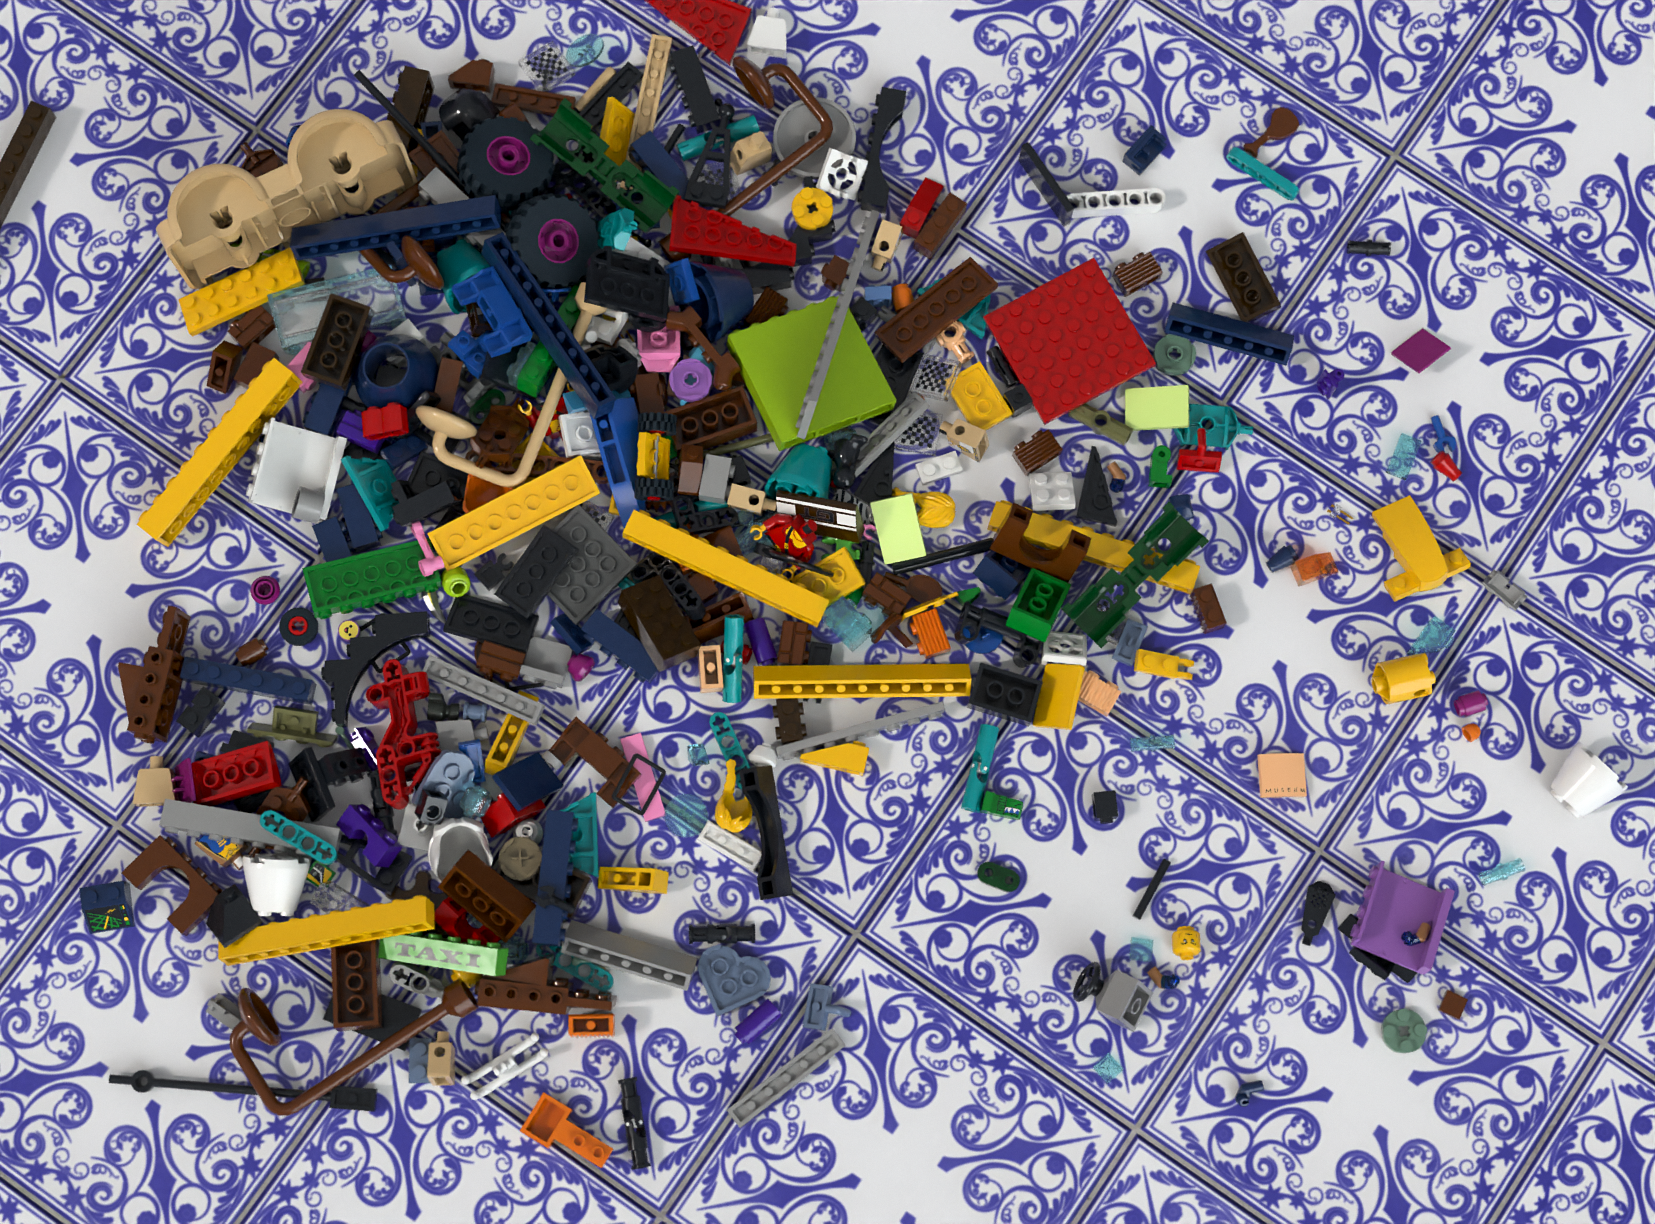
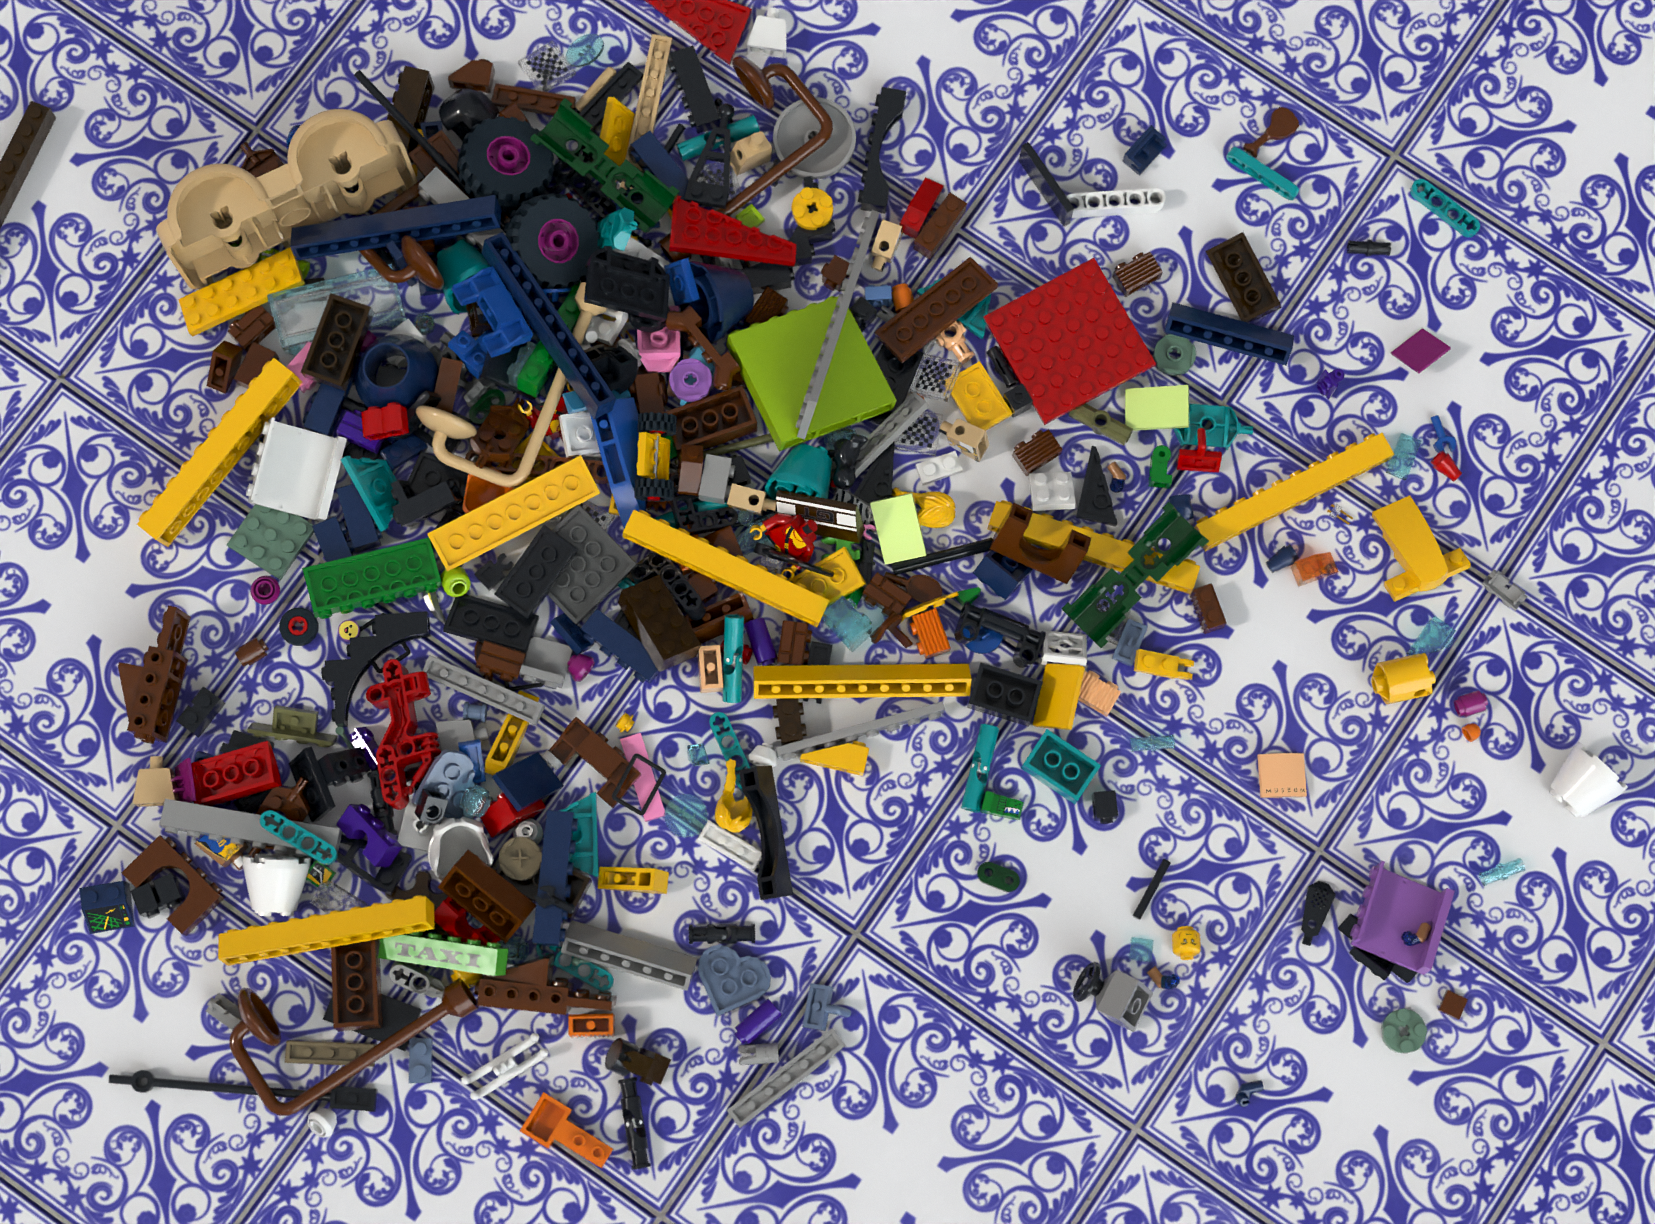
dark blue brick [180,656,317,705] -> none
black slope [206,884,262,948] -> none
light grey piece [292,486,325,524] -> none
bright pink brick [410,520,444,577] -> none
pearl dark grey piece [427,693,460,721] -> none
tan torso [427,1031,455,1086] -> none
white piece [816,148,868,201] -> none
green brick [1005,568,1071,642] -> none
clear light blue slope [1092,1053,1123,1084] -> none
none -> black piece [130,873,186,918]
none -> sand green plate [227,504,314,581]
none -> dark tan tile [285,1040,376,1067]
none -> white cone [308,1108,337,1138]
none -> clear light blue tile [414,313,435,335]
none -> dark brown piece [605,1038,671,1086]
none -> yellow plate [615,712,634,733]
none -> lime plate [735,203,765,228]
none -> light grey hinge [738,1043,779,1065]
none -> teal brick [1021,729,1101,804]
none -> yellow brick [1194,433,1395,551]
none -> teal beam [1410,179,1480,238]

